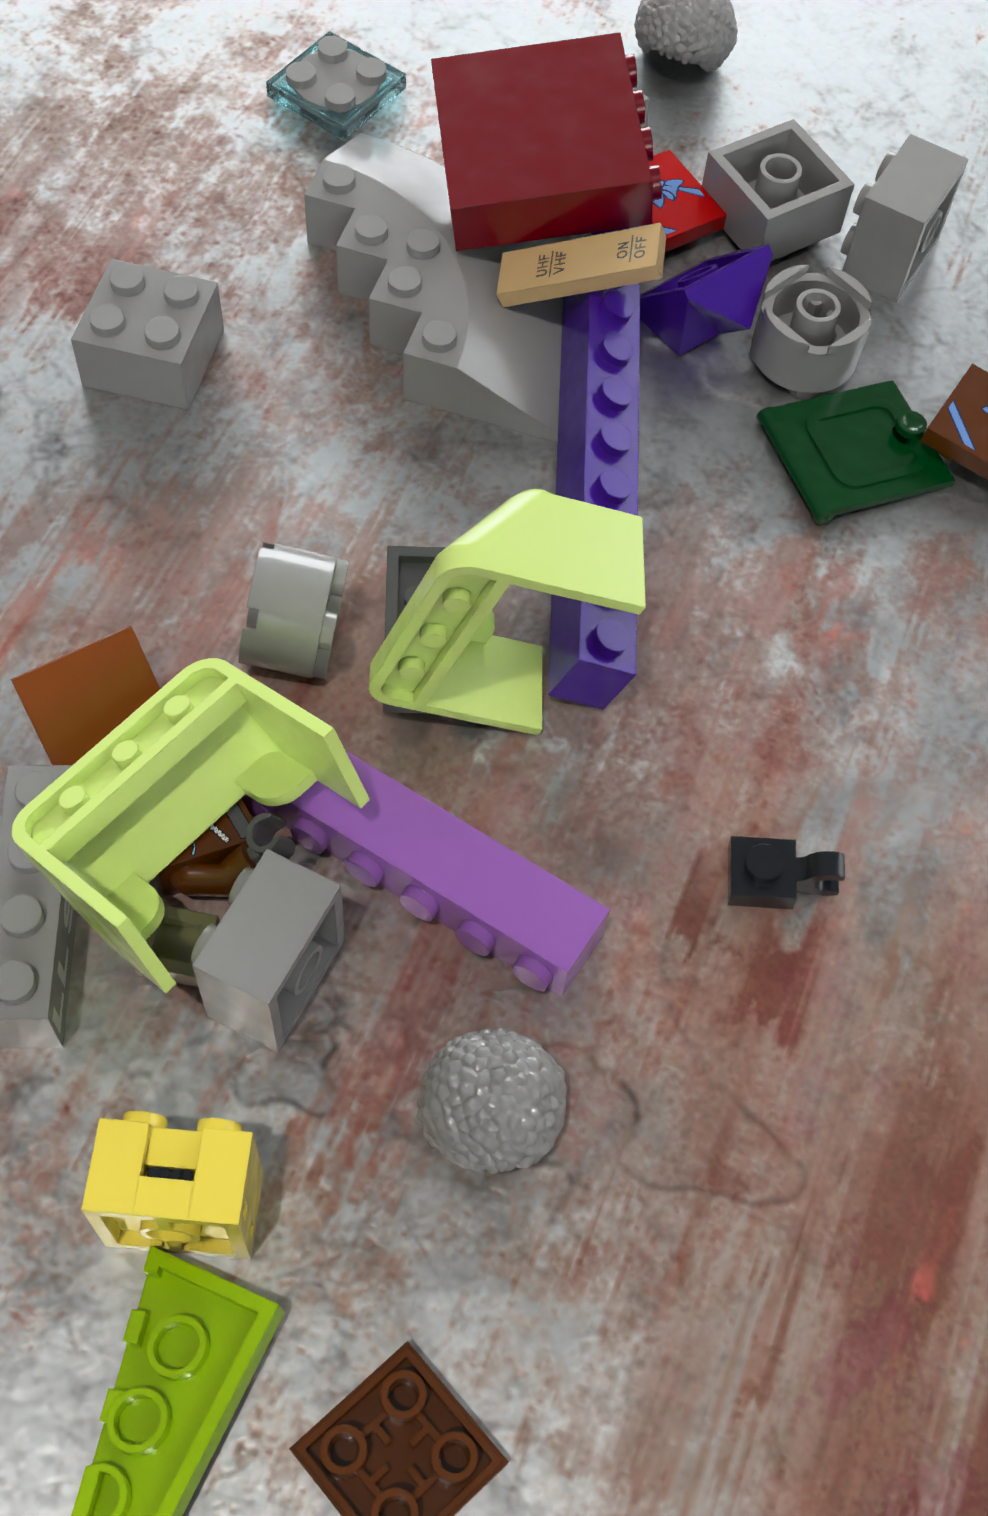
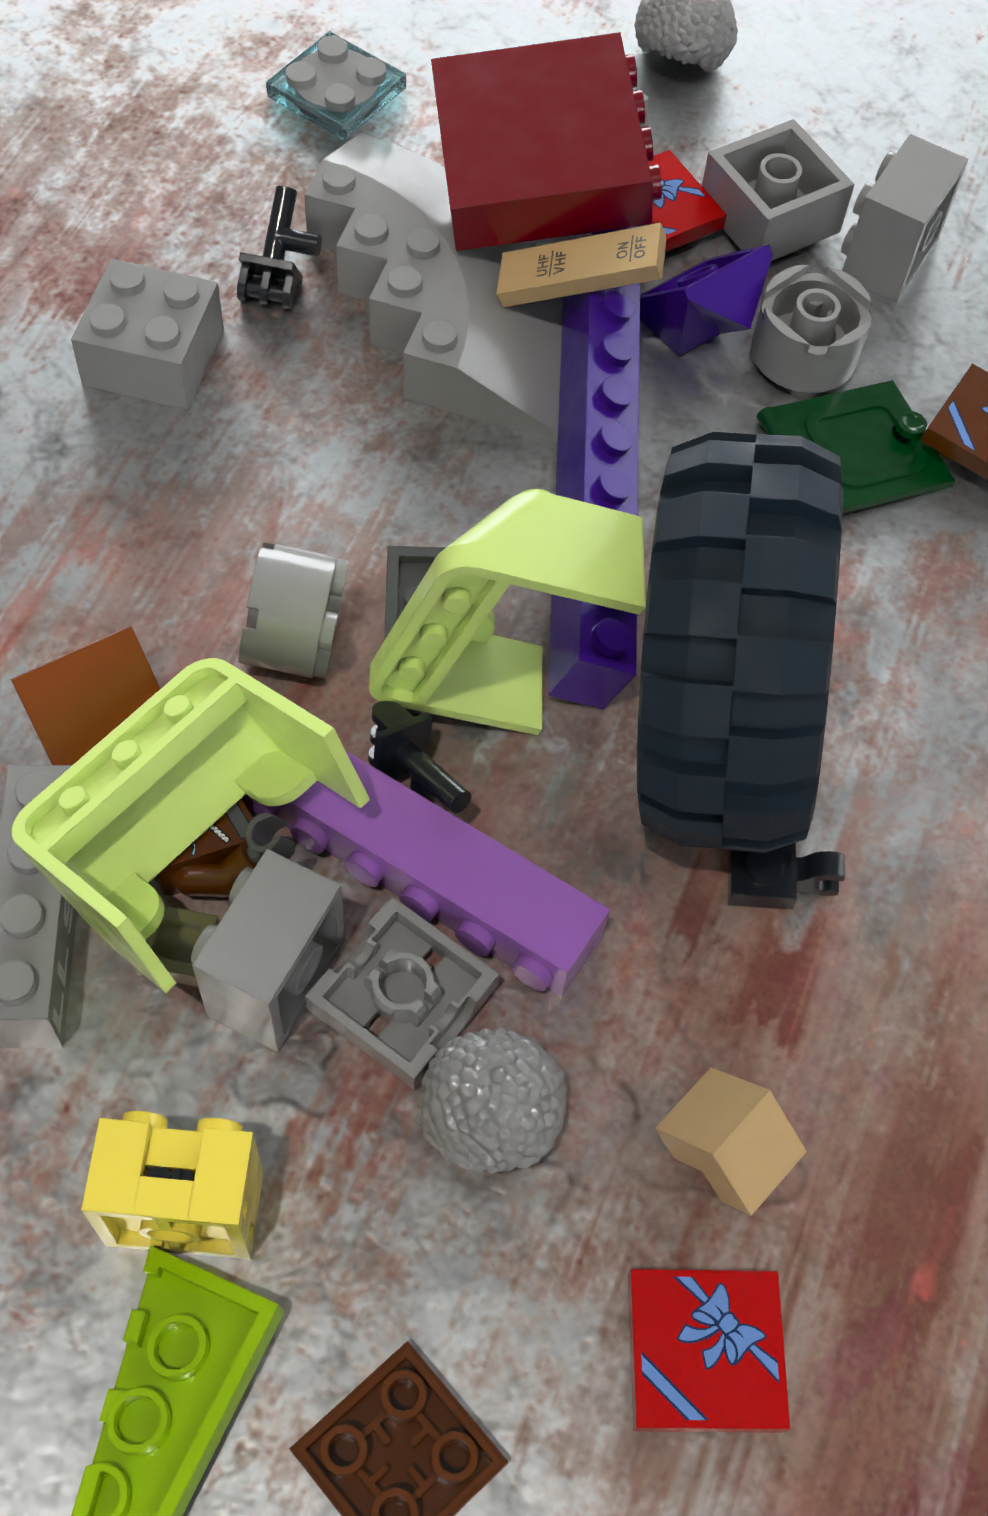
none -> black arm [237,186,322,310]
none -> light grey brick [305,896,499,1090]
none -> black arm [368,701,472,813]
none -> red tile [628,1269,790,1433]
none -> black wheel [637,432,843,853]
none -> tan piece [654,1067,807,1216]

